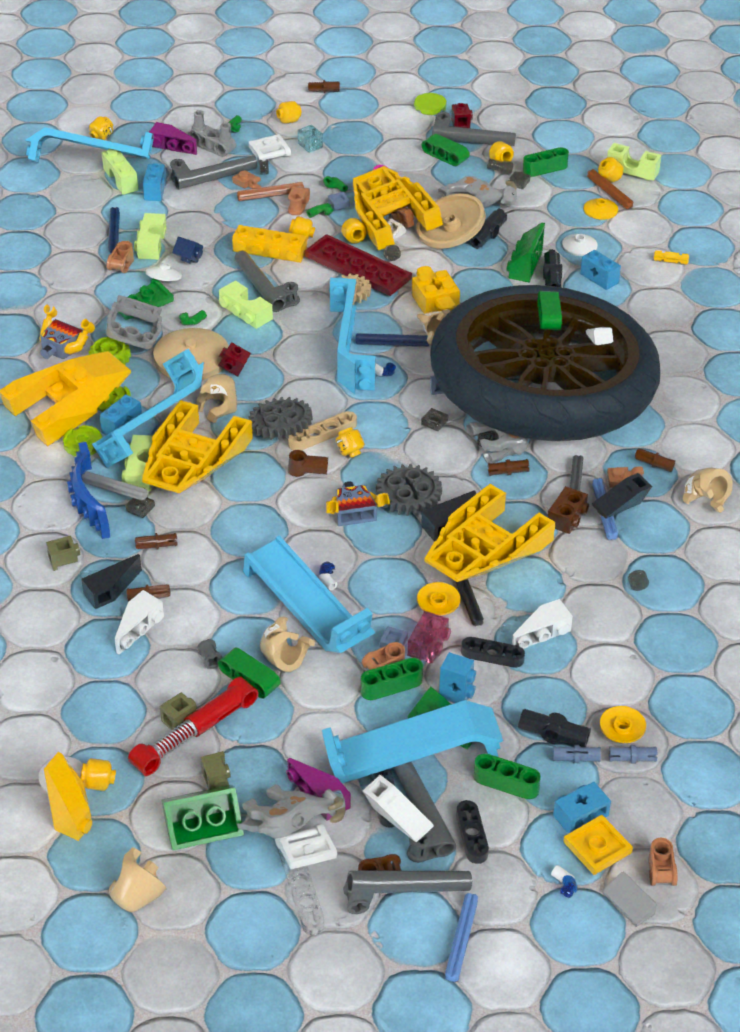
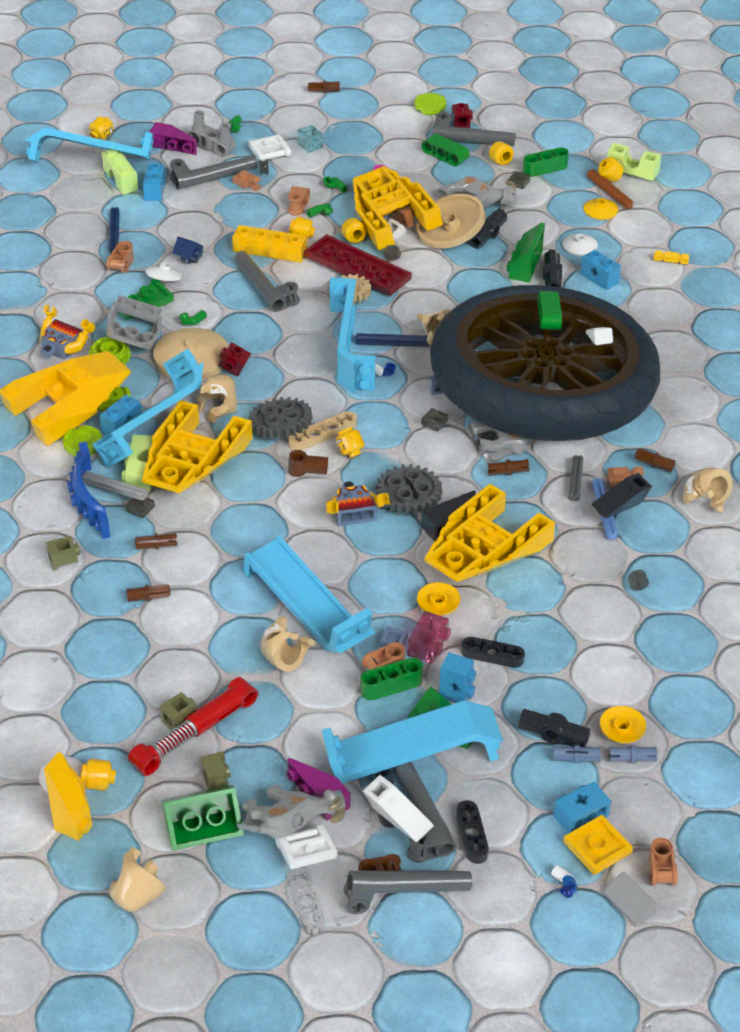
black slope [81,554,142,609] -> none
white slope [115,590,164,655] -> none
yellowish green arch [134,213,167,260] -> none
dark grey bush [197,639,222,669] -> none
green beam [218,647,281,699] -> none
yellowish green arch [219,280,273,329] -> none
axle [237,182,304,201] -> none
yellow head [276,101,302,124] -> none
arm [318,561,337,591] -> none
sand blue plate [328,192,350,210] -> none
yellow brick [412,266,460,314] -> none
medium blue axle [445,893,478,982] -> none
black axle [456,579,484,626] -> none
green beam [474,753,541,800] -> none
clear smoke pin [487,158,513,175] -> none
white slope [512,599,573,649] -> none
reddish brown brick [548,486,589,534] -> none

